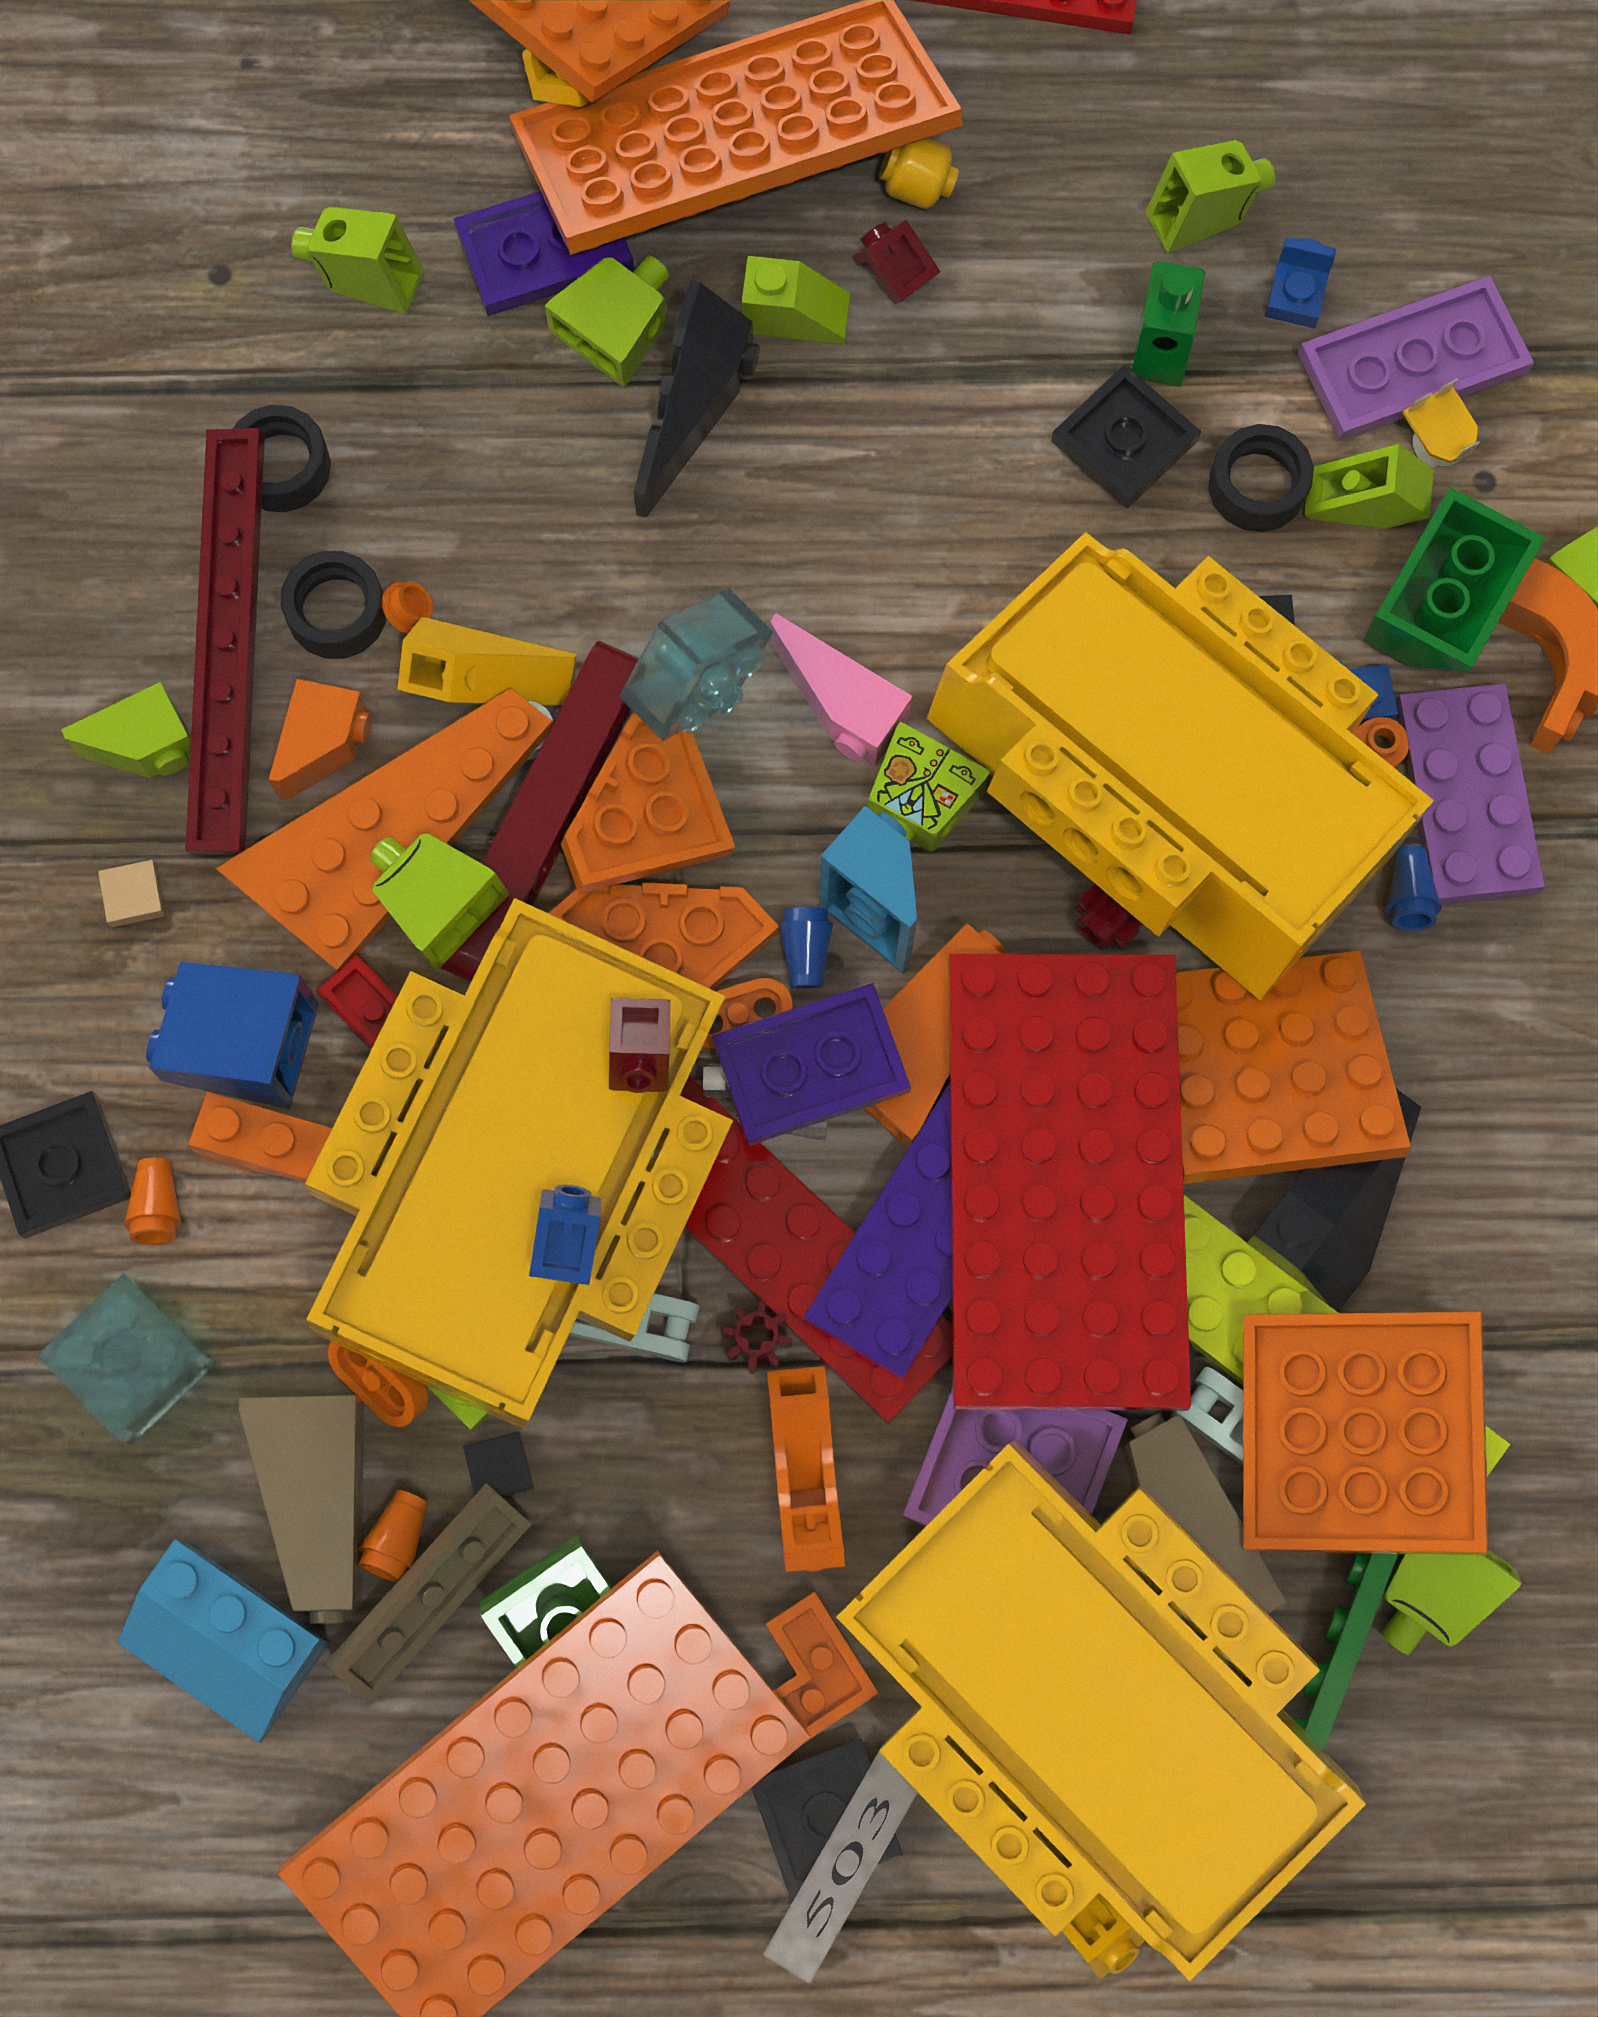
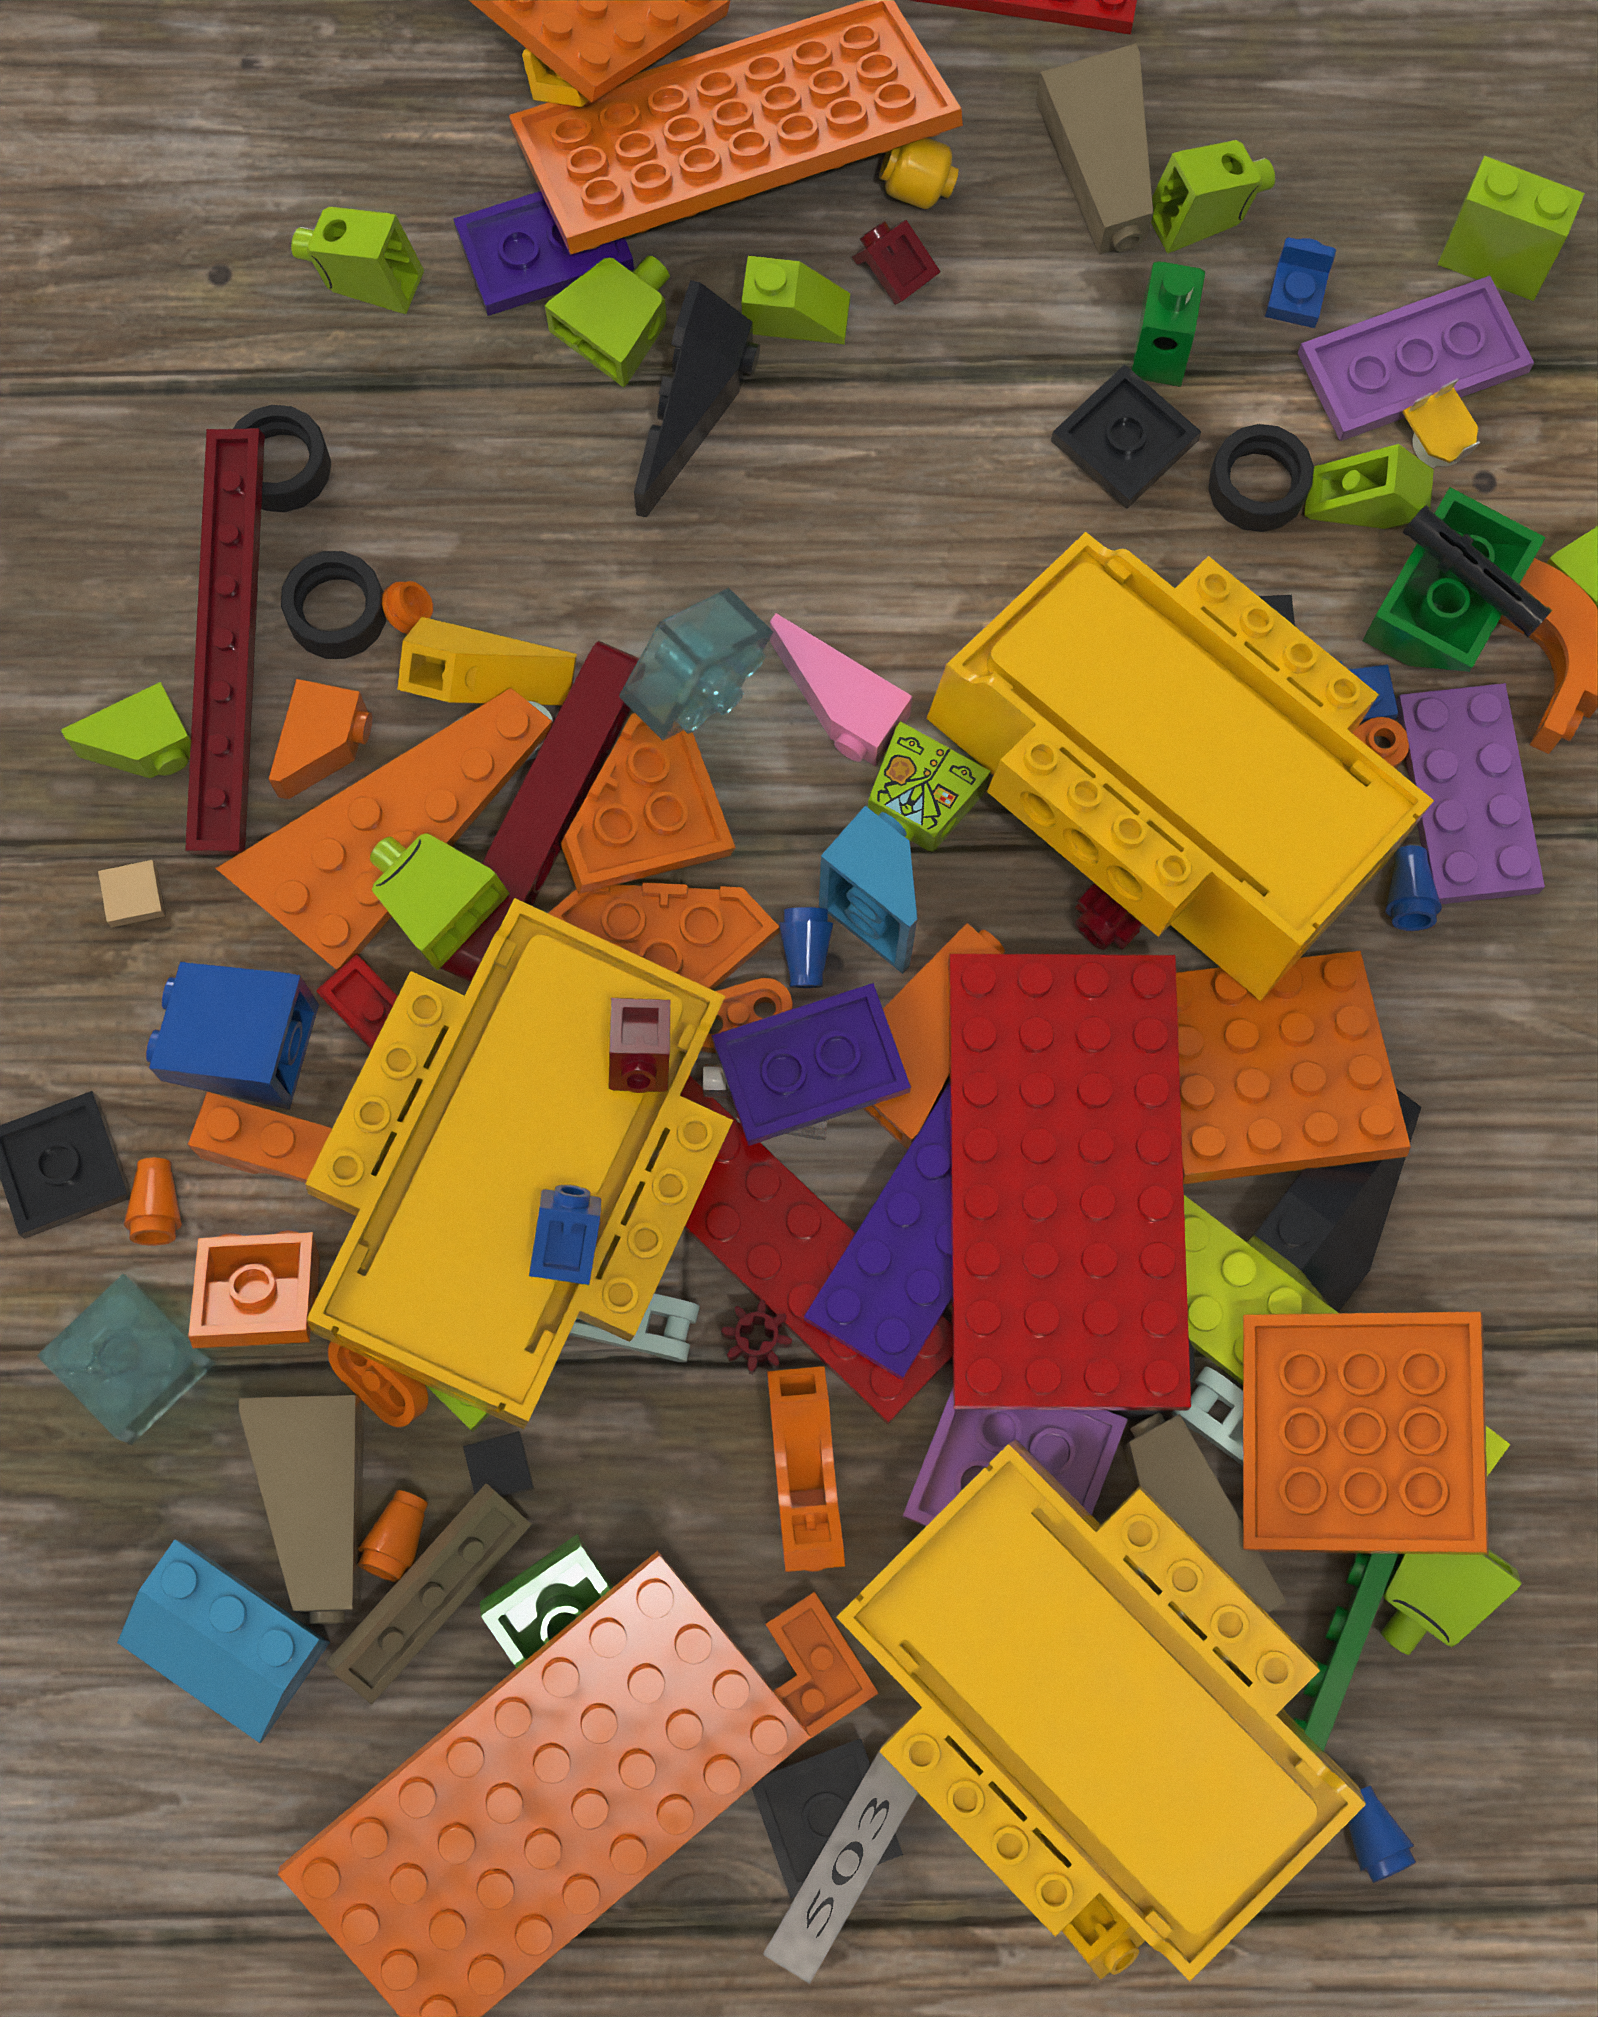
none -> orange plate [188,1230,320,1349]
none -> dark tan slope [1036,43,1153,255]
none -> blue cone [1348,1786,1416,1883]
none -> black pin [1402,505,1552,638]
none -> lime slope [1437,155,1585,301]

